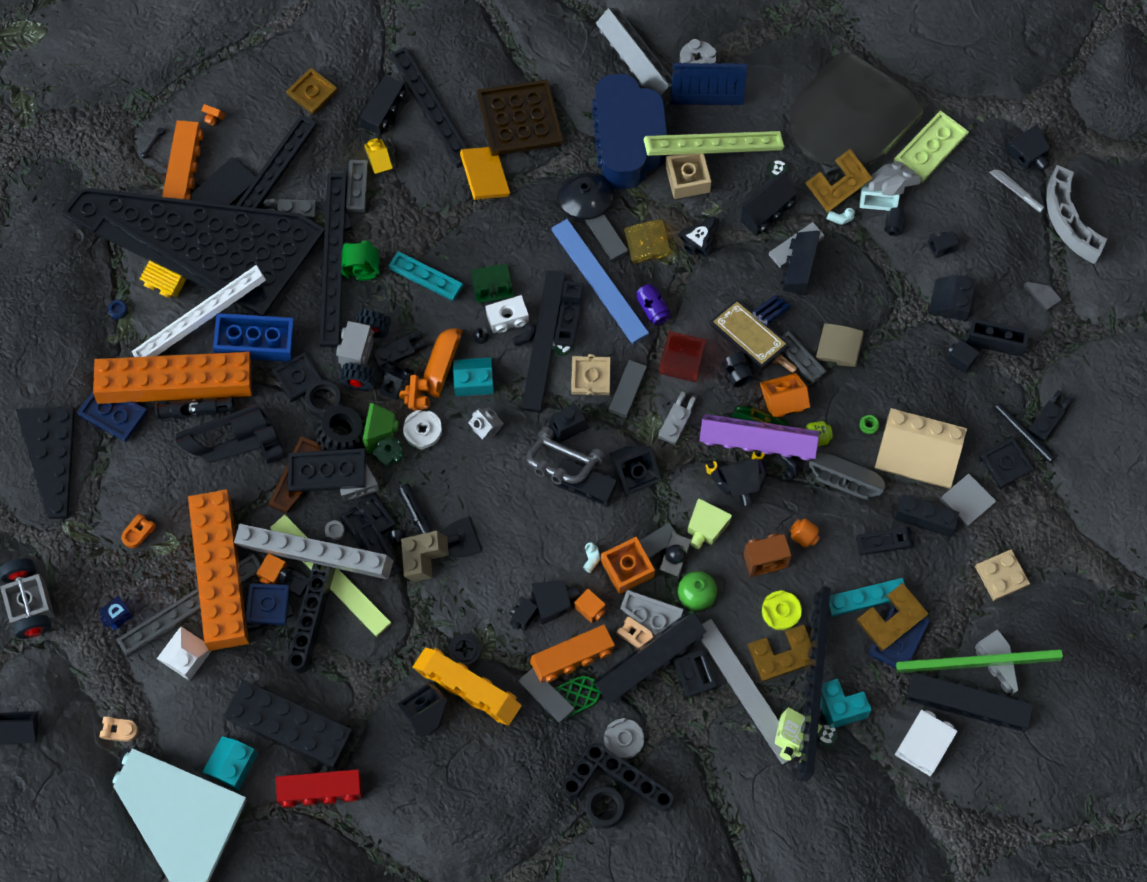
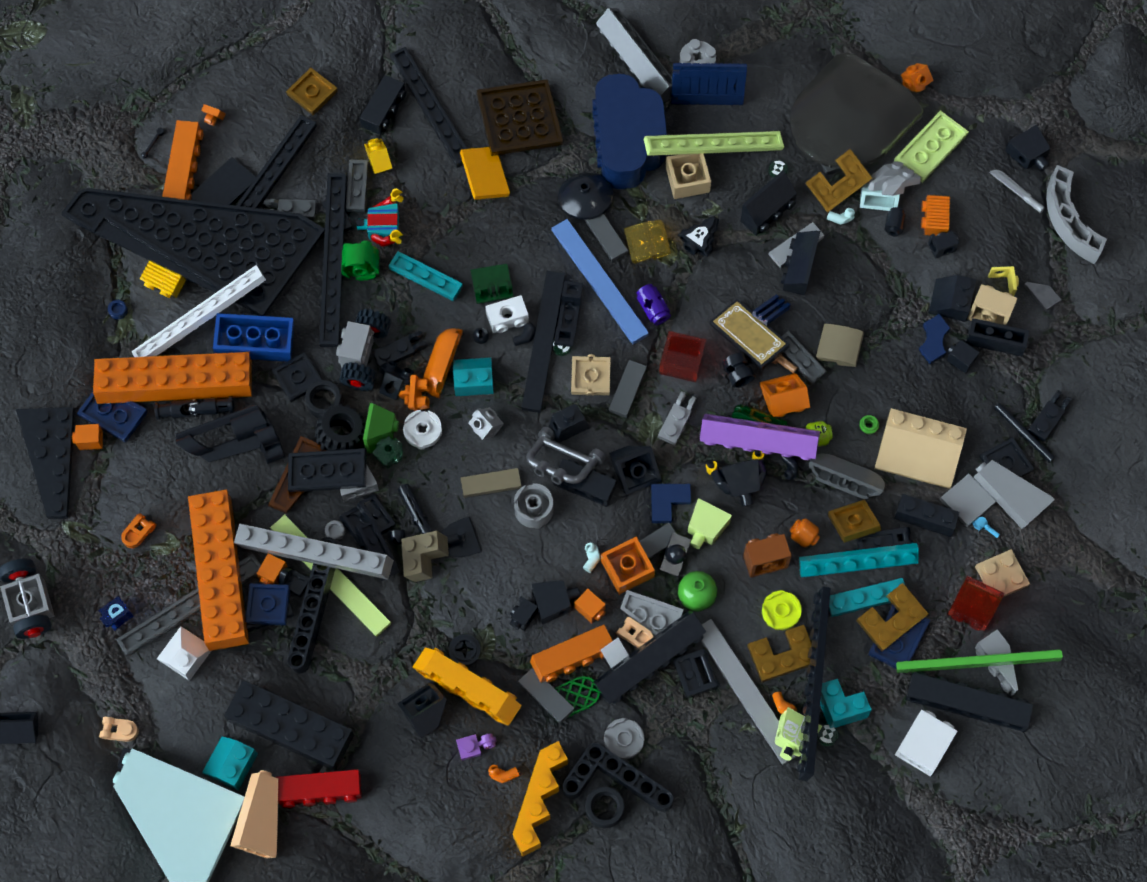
none -> orange brick [72,424,103,450]
none -> light nougat slope [230,770,278,859]
none -> torso [357,189,403,247]
none -> medium lavender plate [456,734,497,761]
none -> dark tan tile [461,468,521,498]
none -> orange arm [488,765,520,783]
none -> light orange brick [513,741,568,856]
none -> light grey brick [514,483,554,529]
none -> white sticker [601,638,628,668]
none -> dark blue tile [651,484,691,523]
none -> orange arm [772,692,797,714]
none -> teal plate [799,543,919,577]
none -> pearl gold plate [828,500,881,543]
none -> orange brick [901,63,934,92]
none -> dark blue tile [919,314,950,364]
none -> orange brick [921,195,950,236]
none -> clear red slope [948,576,1005,631]
none -> tan brick [967,284,1017,325]
none -> medium azure hand [972,517,1000,538]
none -> light grey slope [974,460,1055,529]
none -> light yellow bracket [988,266,1019,297]

